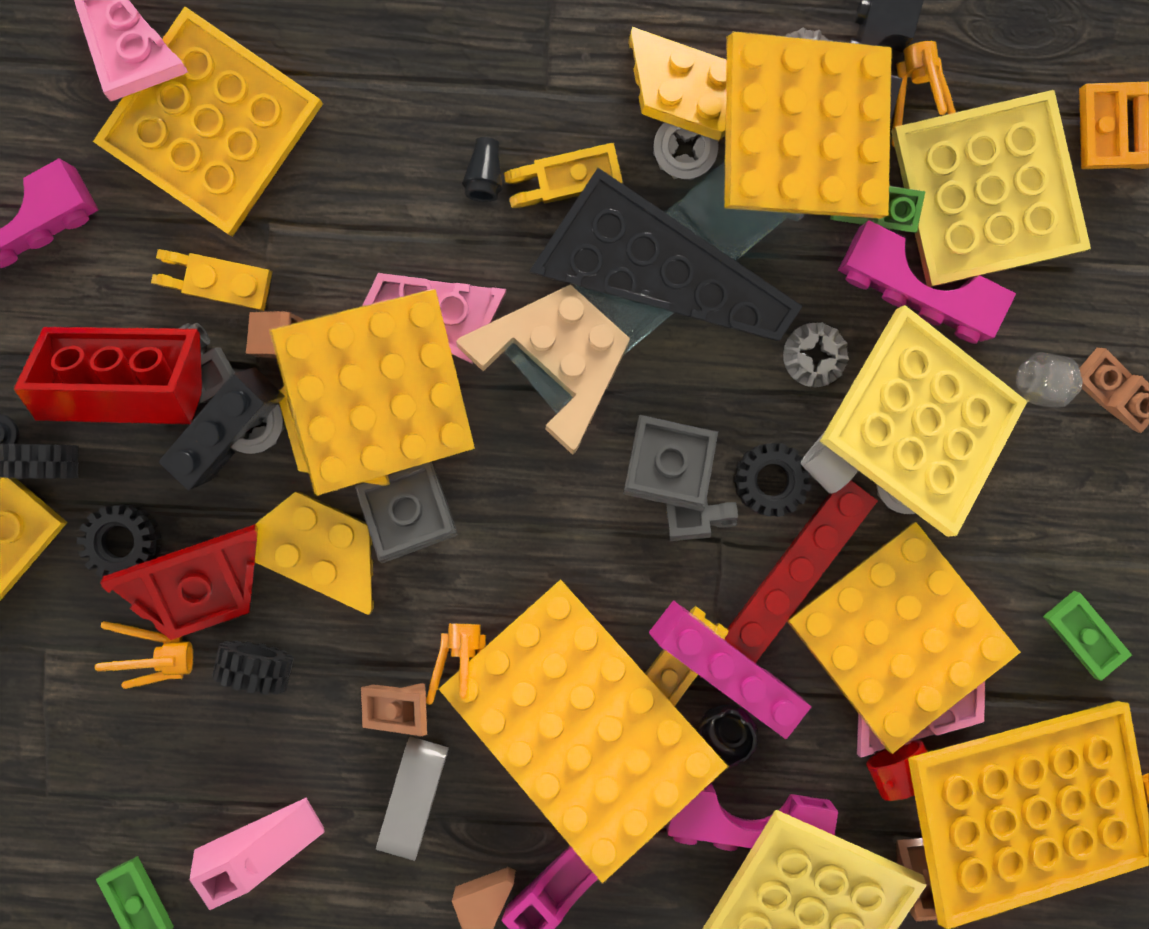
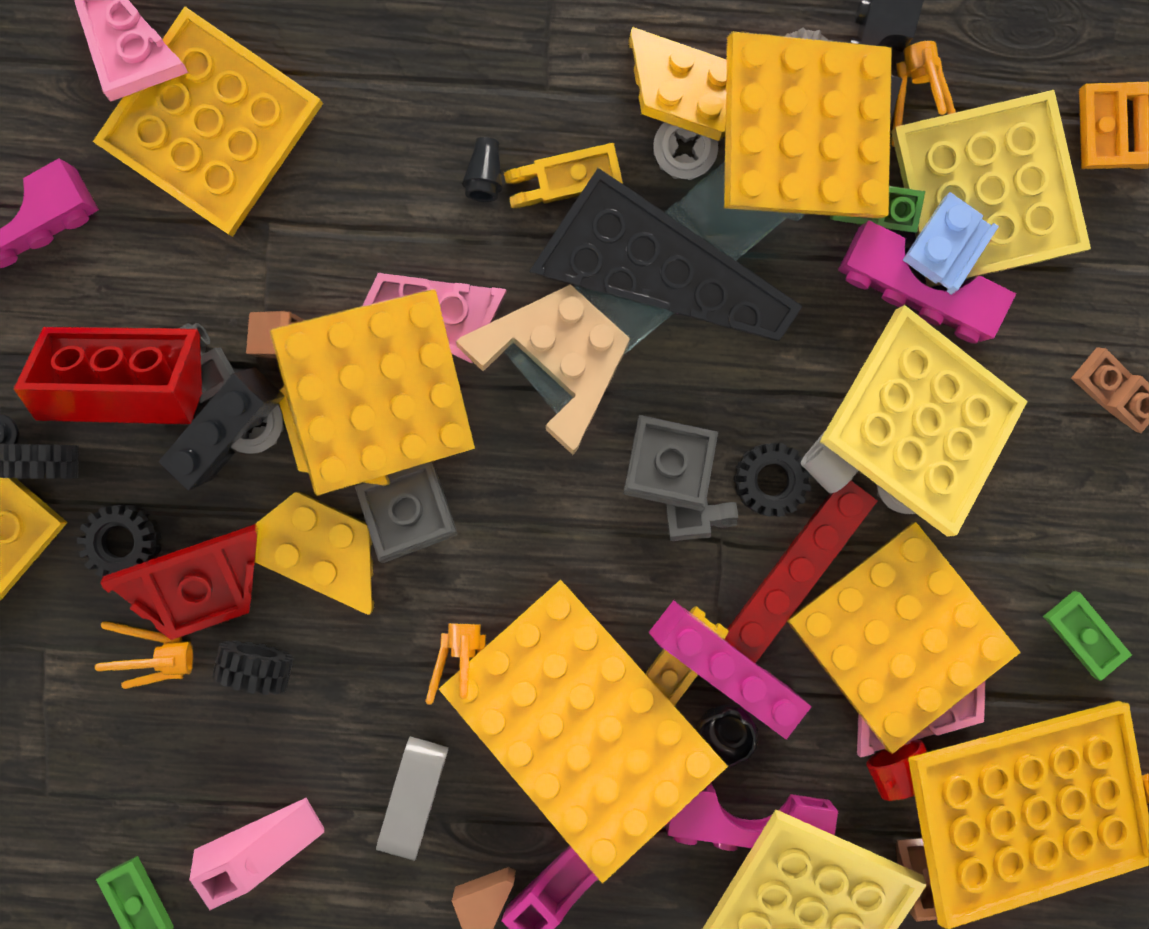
yellow hinge [151,249,272,311] -> none
nougat slope [361,683,427,736] -> none
light grey gear [783,322,849,387] -> none
clear head [1016,352,1083,408] -> none
none -> light blue plate [903,192,999,295]

